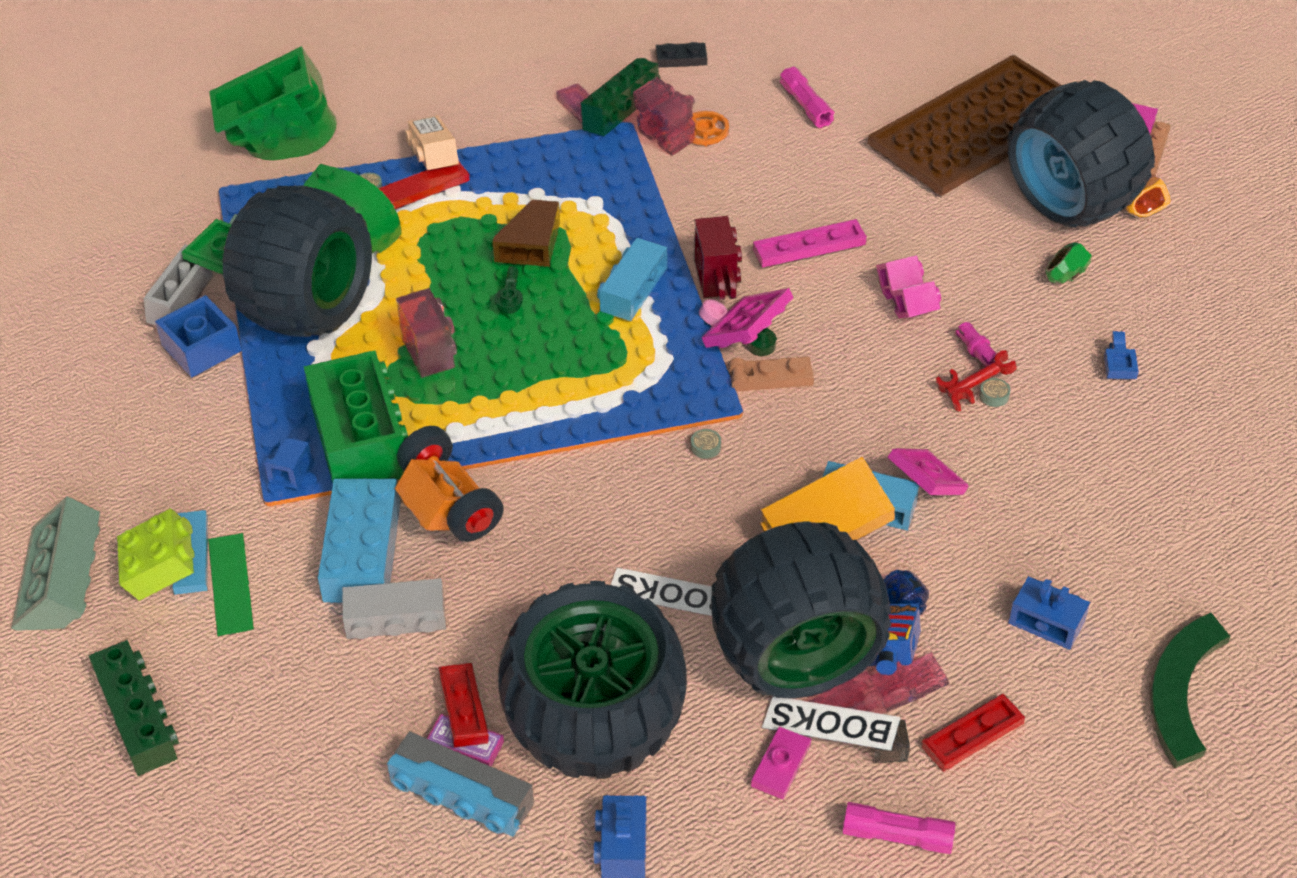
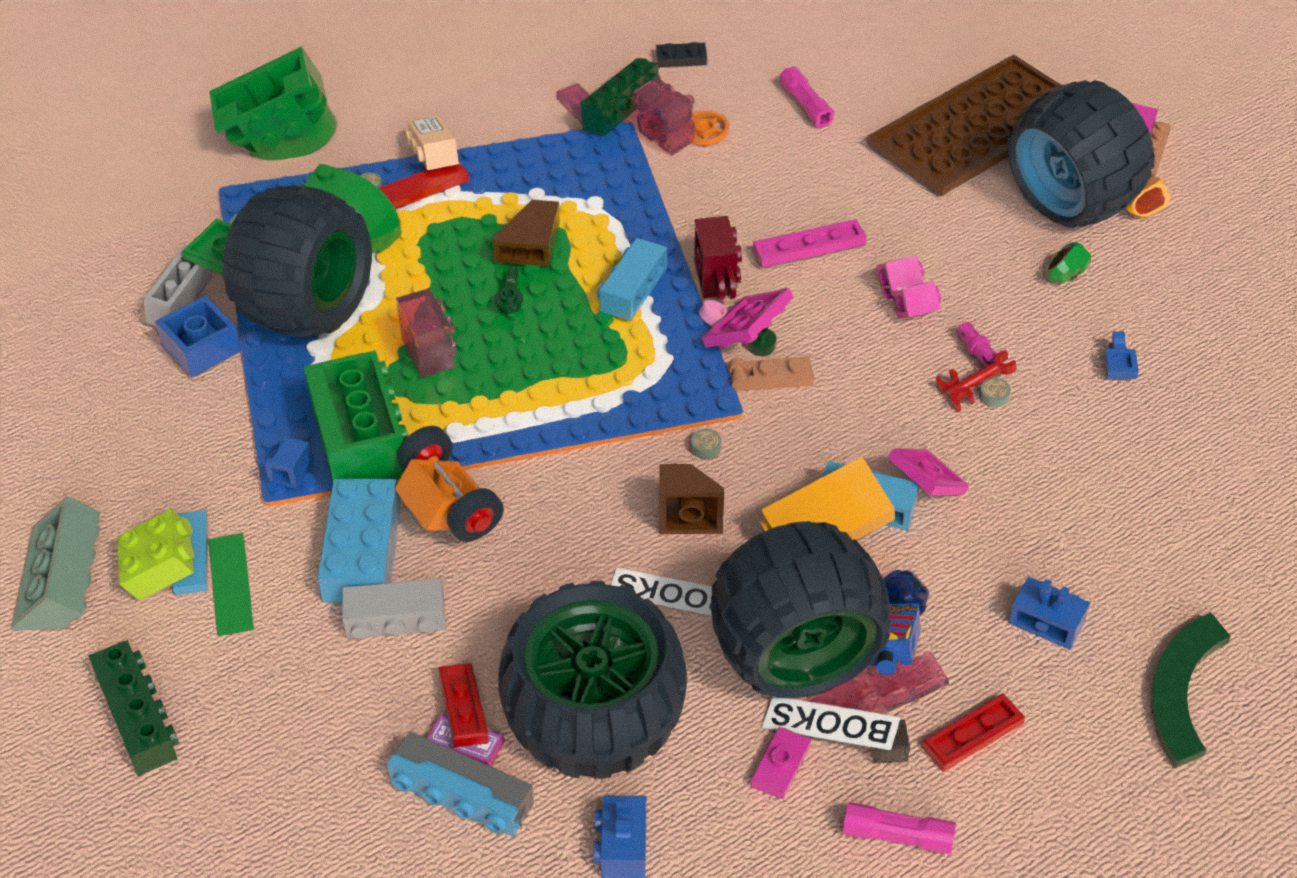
none -> reddish brown slope [659,463,724,534]

